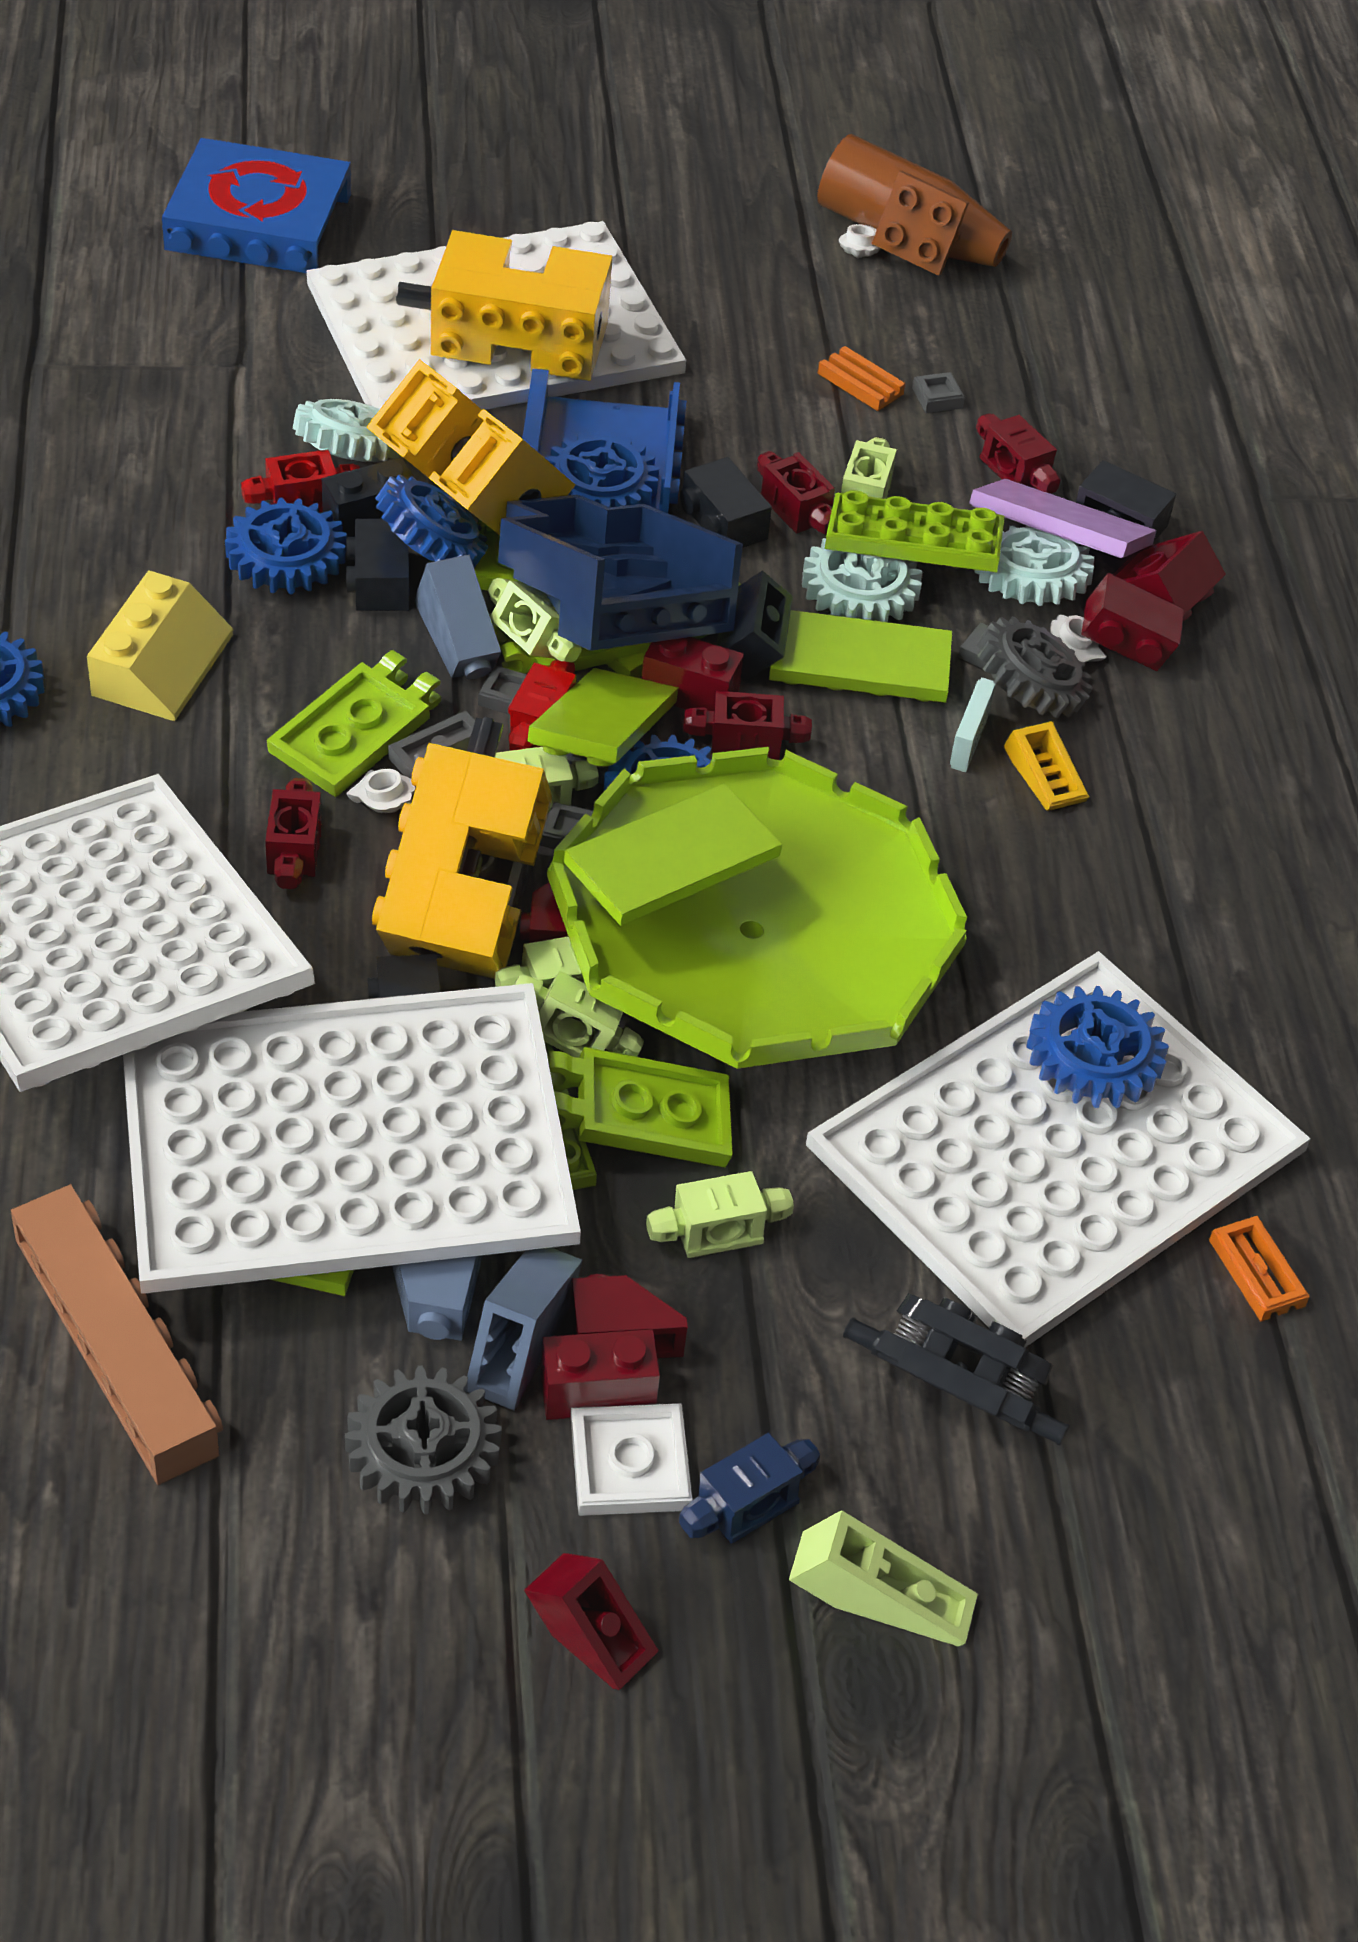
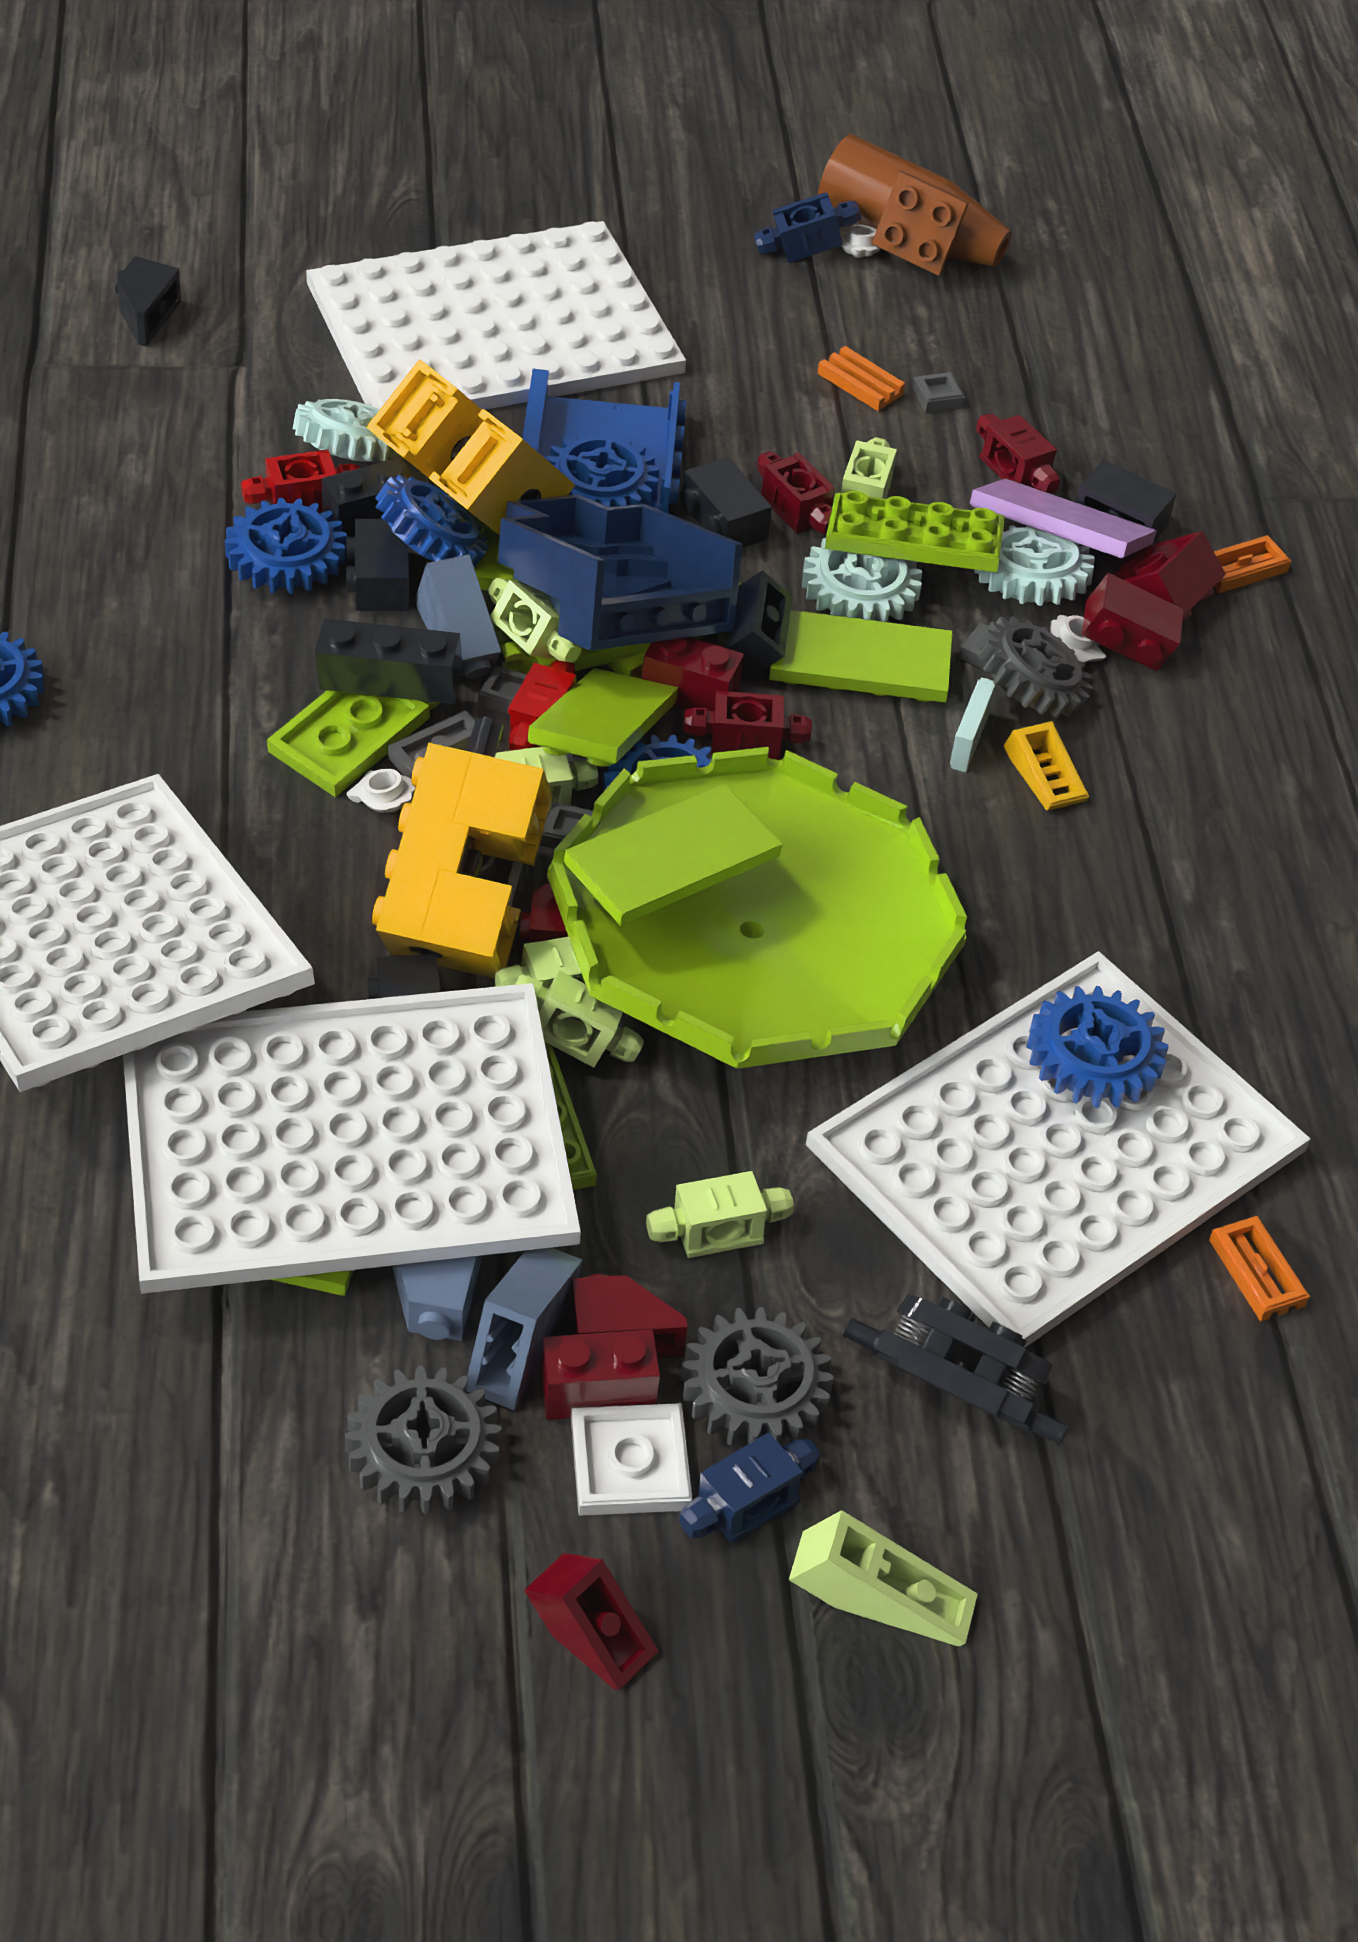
nougat brick [11,1184,223,1486] -> none
light yellow slope [87,570,233,721] -> none
blue panel [162,138,351,273] -> none
dark red piece [265,778,322,889] -> none
yellow piece [396,230,613,381] -> none
lime tile [548,1047,732,1168] -> none
none -> black slope [115,256,181,347]
none -> black brick [314,618,463,704]
none -> dark grey gear [680,1307,834,1446]
none -> dark blue piece [754,192,862,263]
none -> orange tile [1214,535,1291,593]

